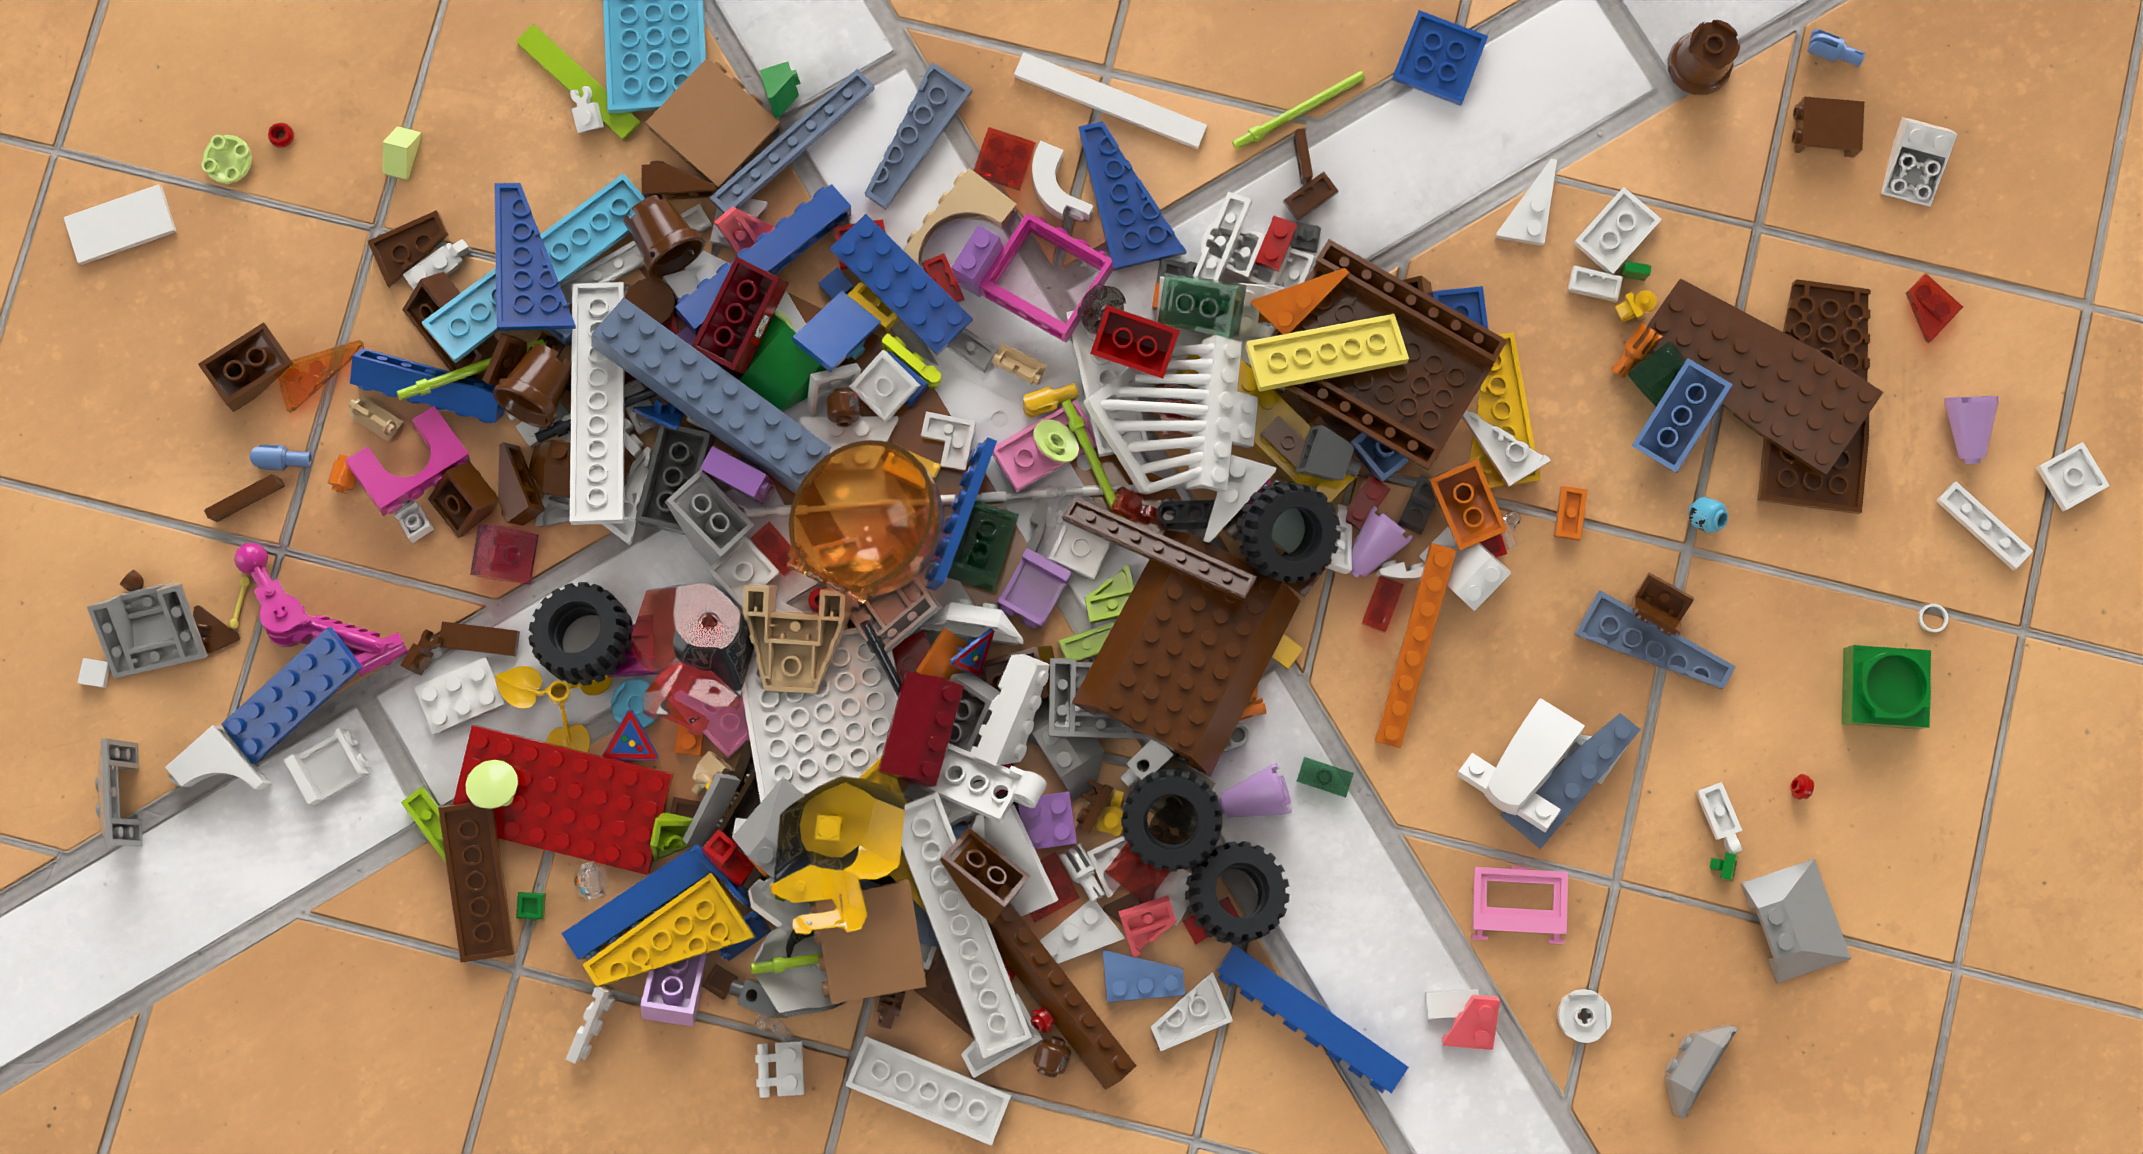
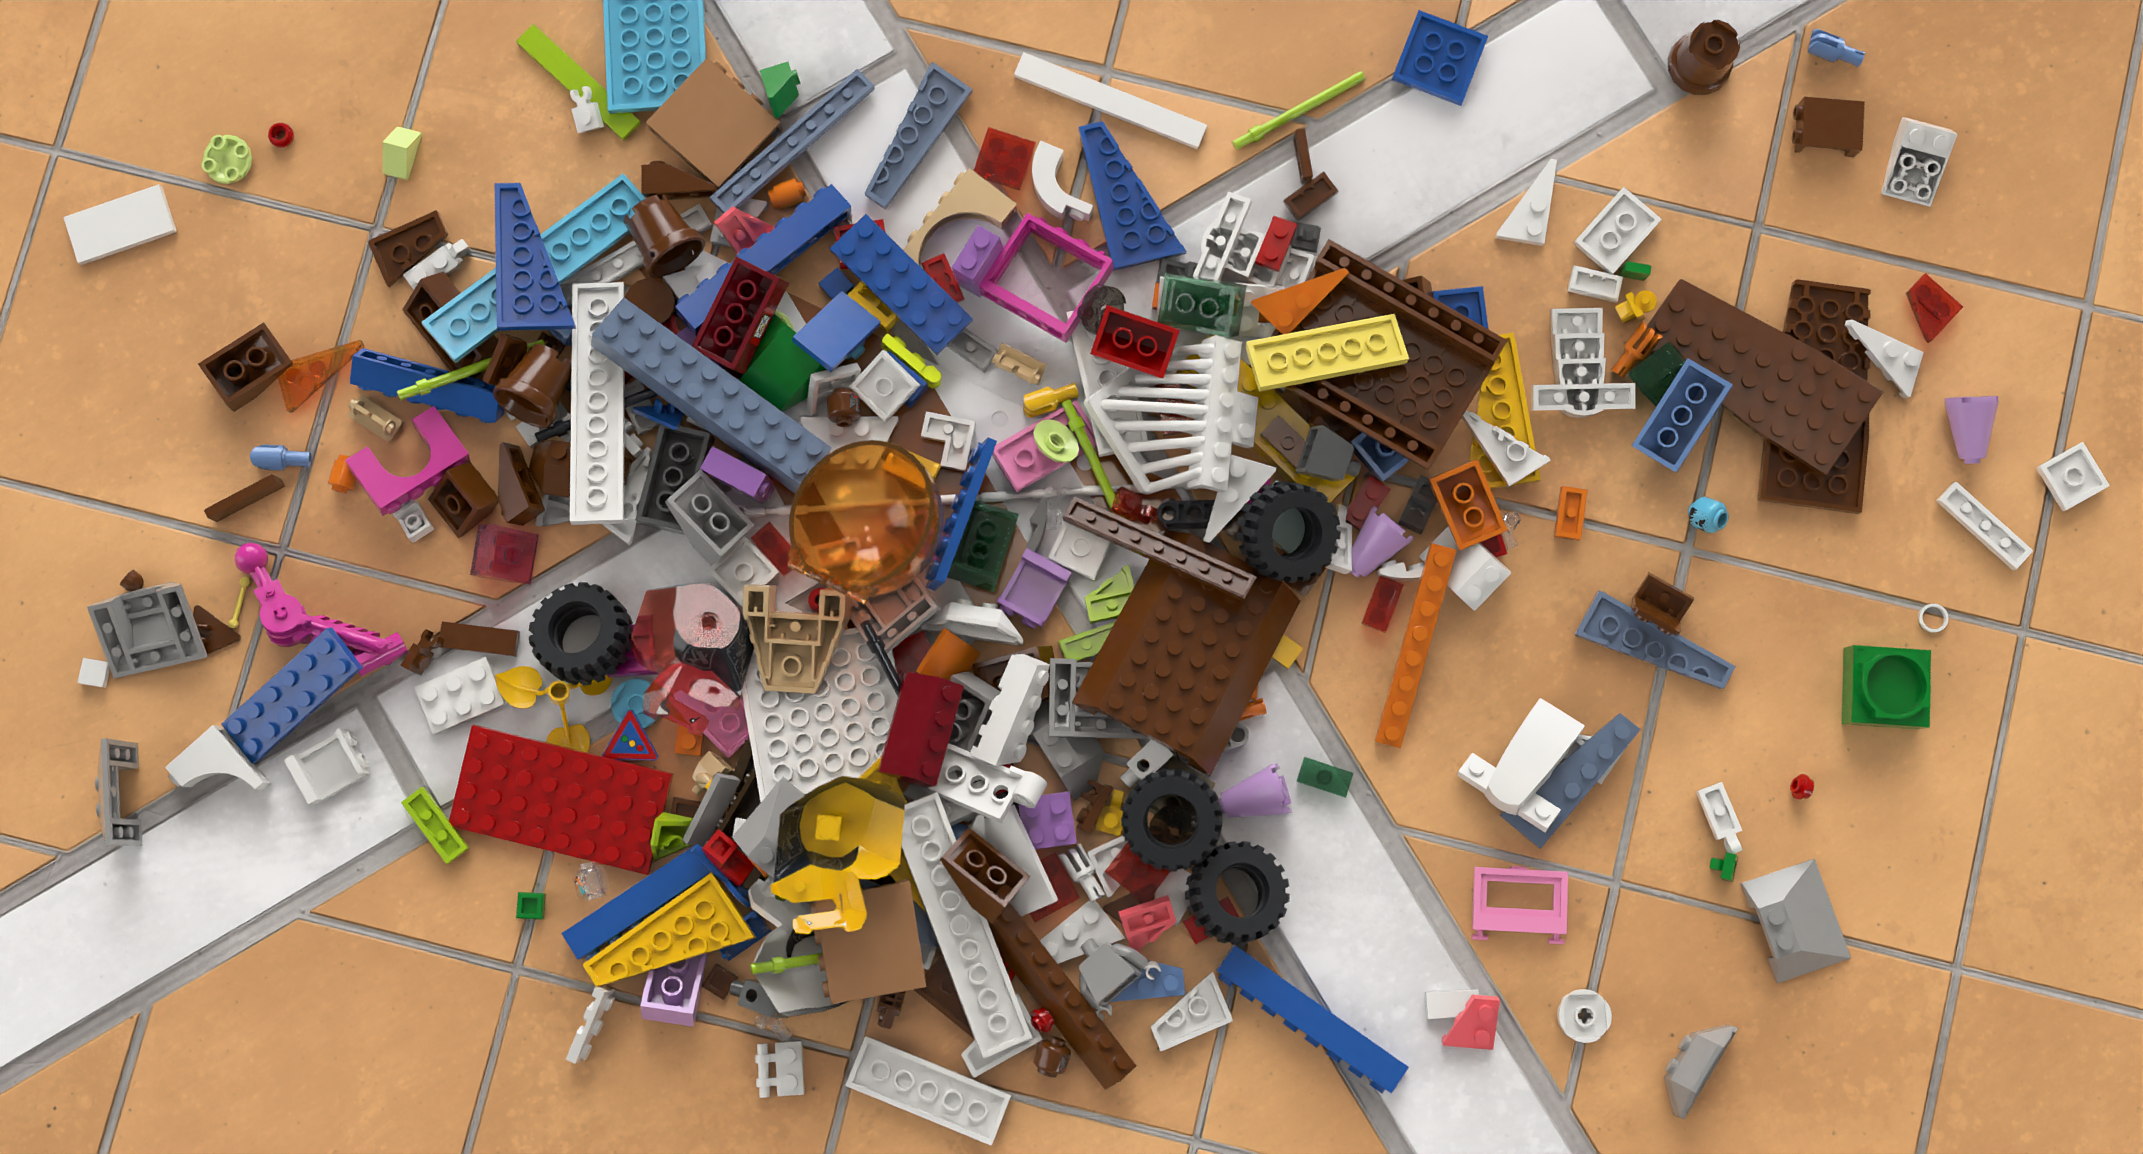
reddish brown plate [438,802,515,963] -> none
yellowish green dish [466,760,518,809] -> none
piece [950,628,995,676] -> none
none -> orange brick [768,178,807,210]
none -> light grey torso [1079,938,1161,1021]
none -> white slope [1531,308,1635,418]
none -> white wing [1845,320,1924,398]

